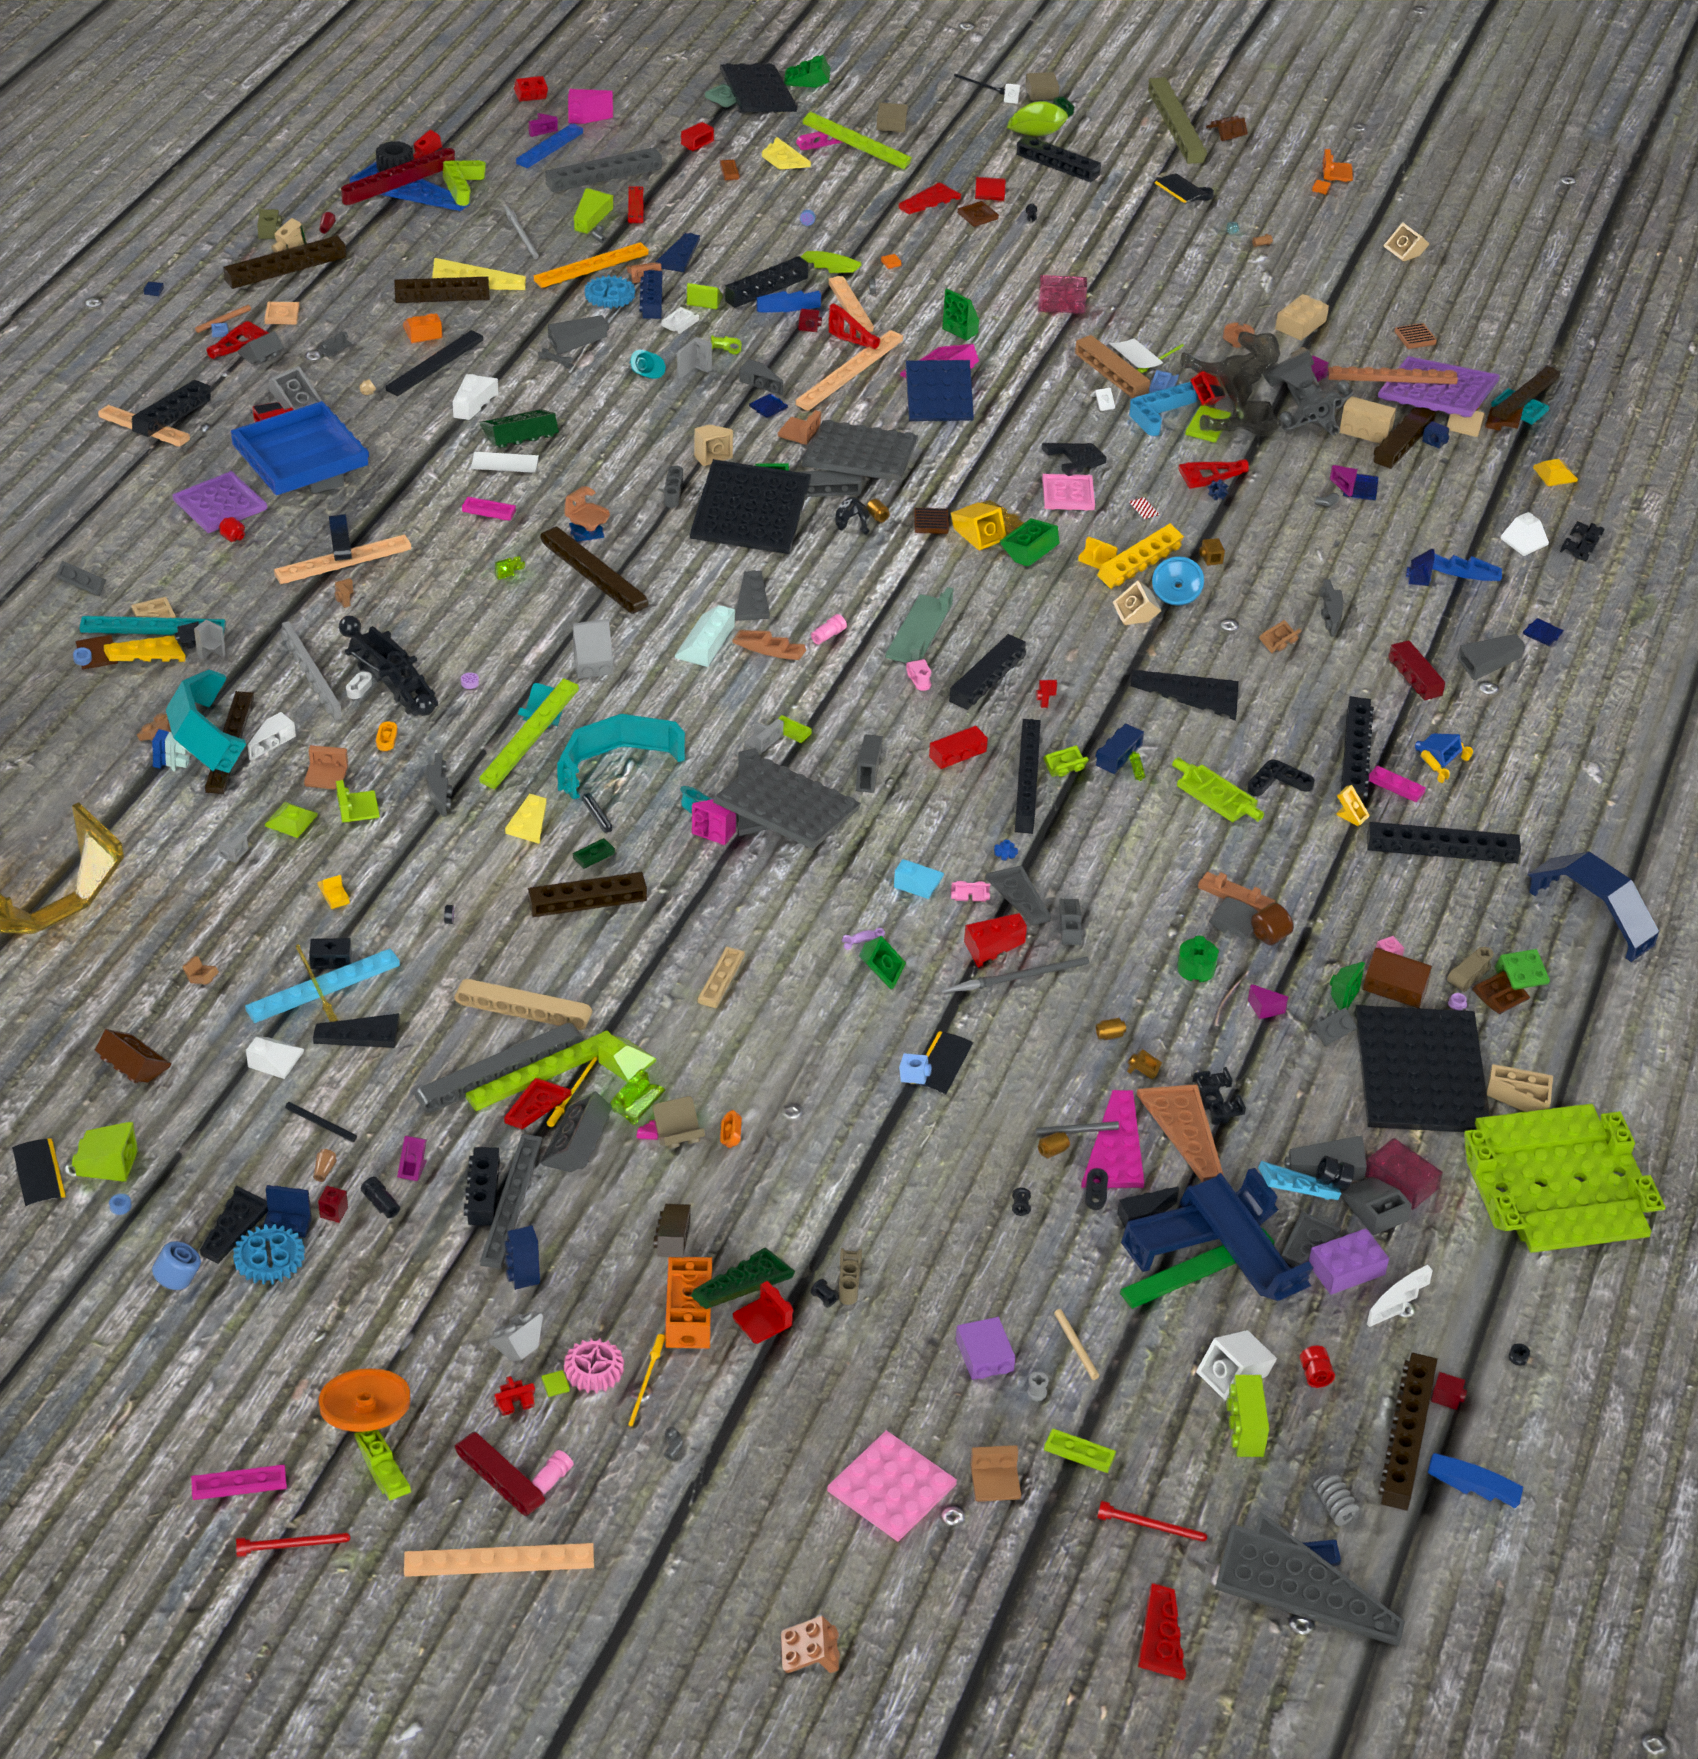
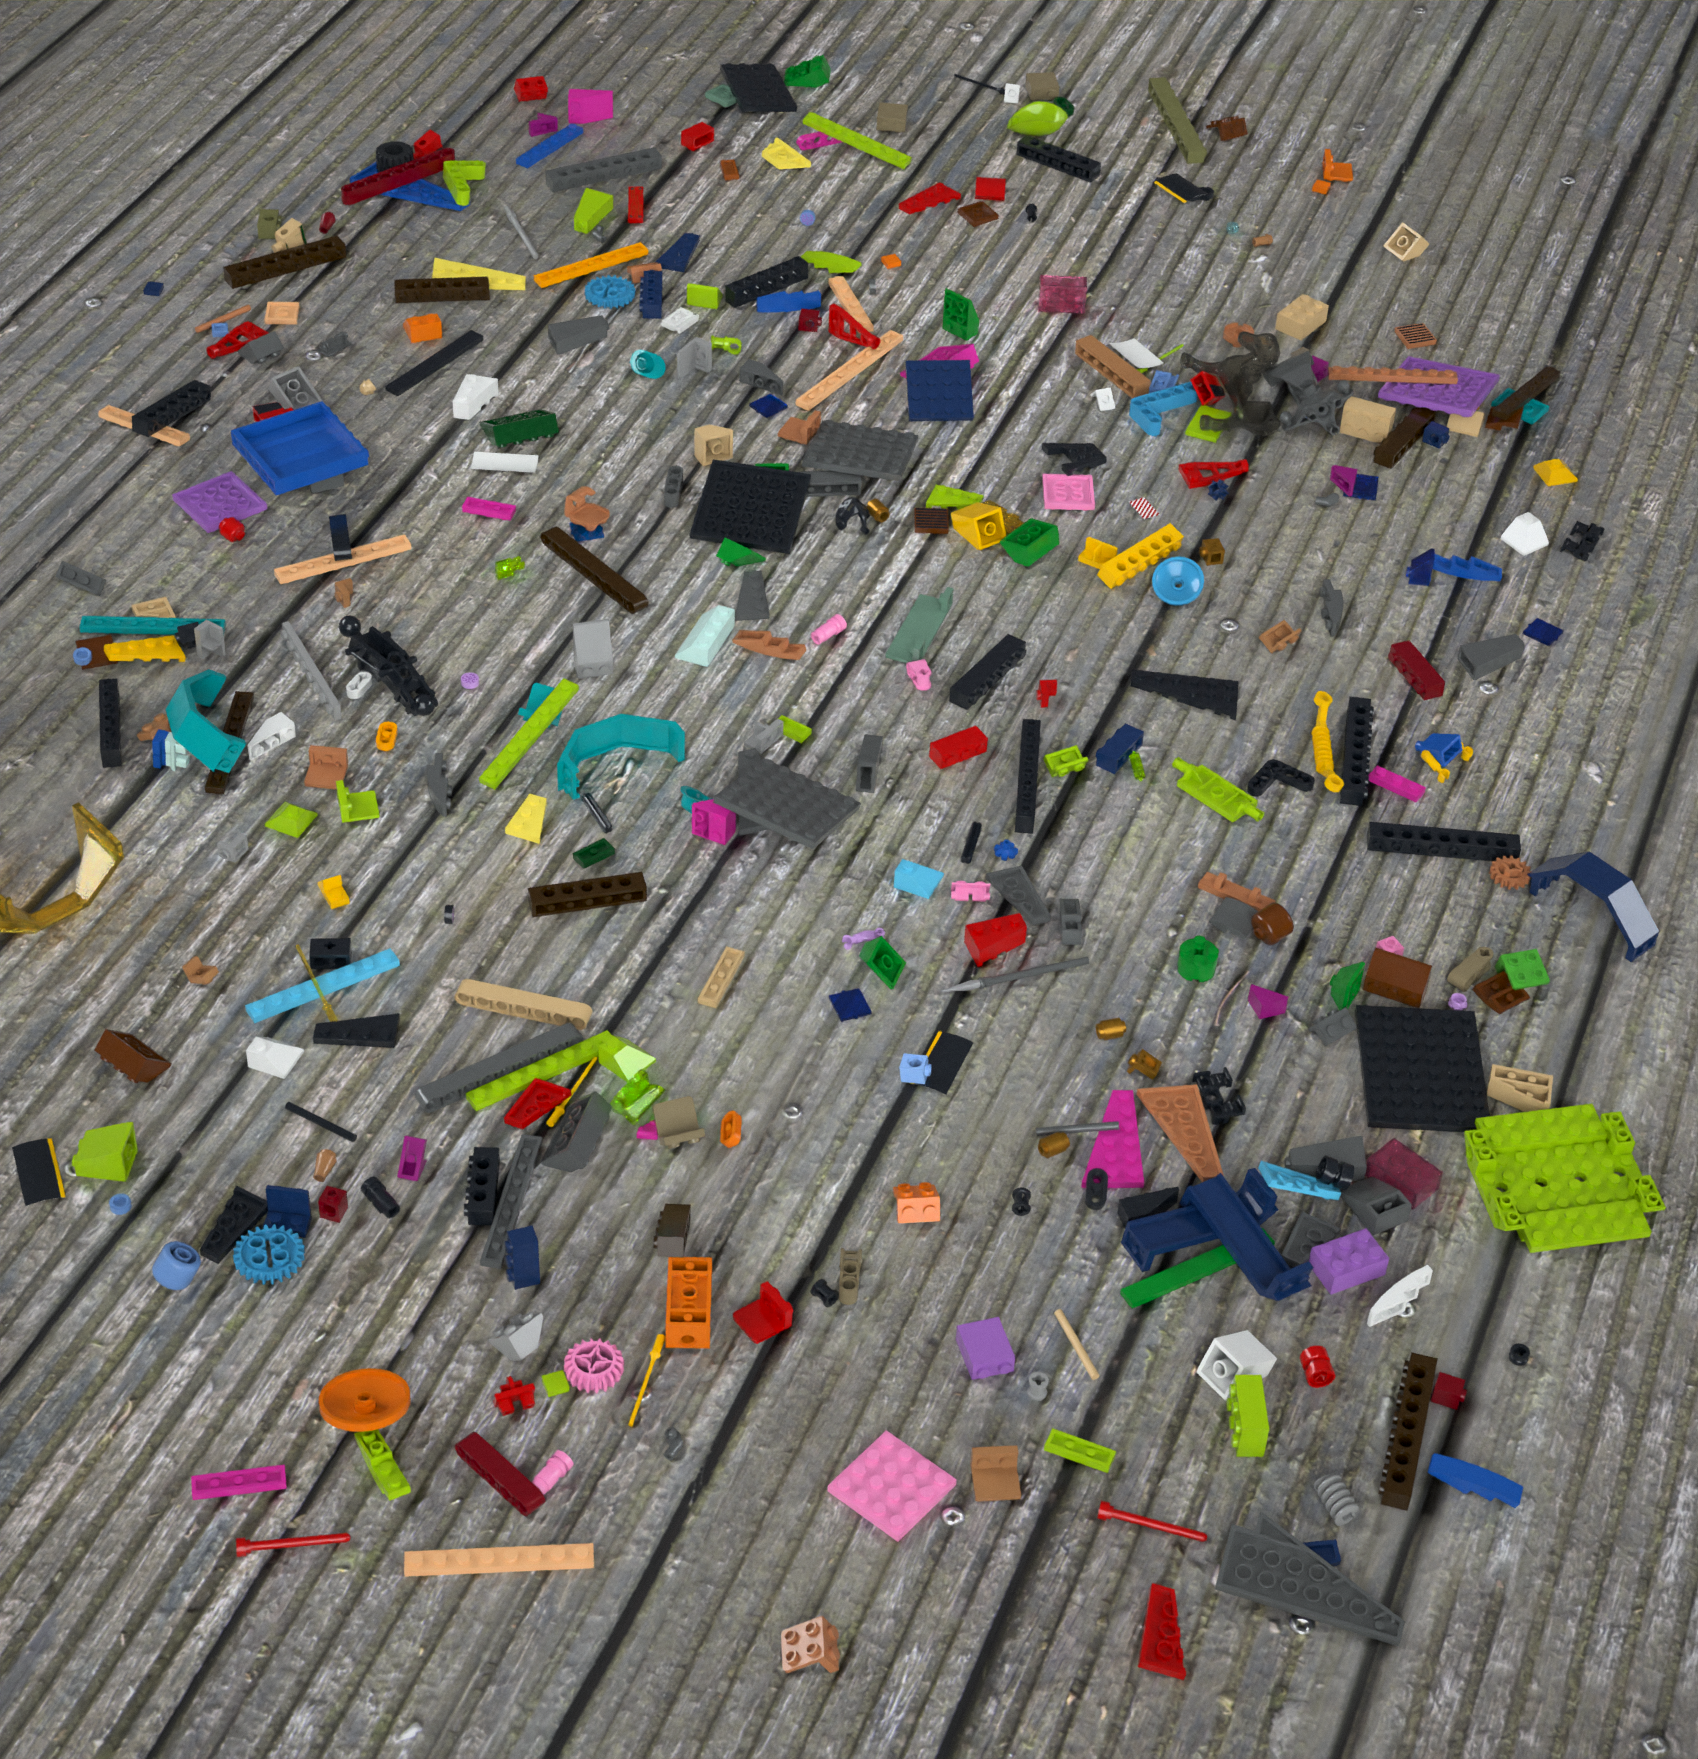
dark grey piece [538,348,574,369] -> none
dark green wing [691,1247,795,1309] -> none
tan slope [1113,580,1161,625] -> none
yellow slope [1336,785,1370,826] -> none
none -> black brick [99,678,122,768]
none -> green slope [716,538,766,566]
none -> clear blue piece [829,988,872,1022]
none -> bracket [893,1182,940,1223]
none -> lime wing [926,484,984,509]
none -> black axle [961,822,982,864]
none -> yellow piece [1311,691,1344,793]
none -> nougat gear [1489,856,1531,890]

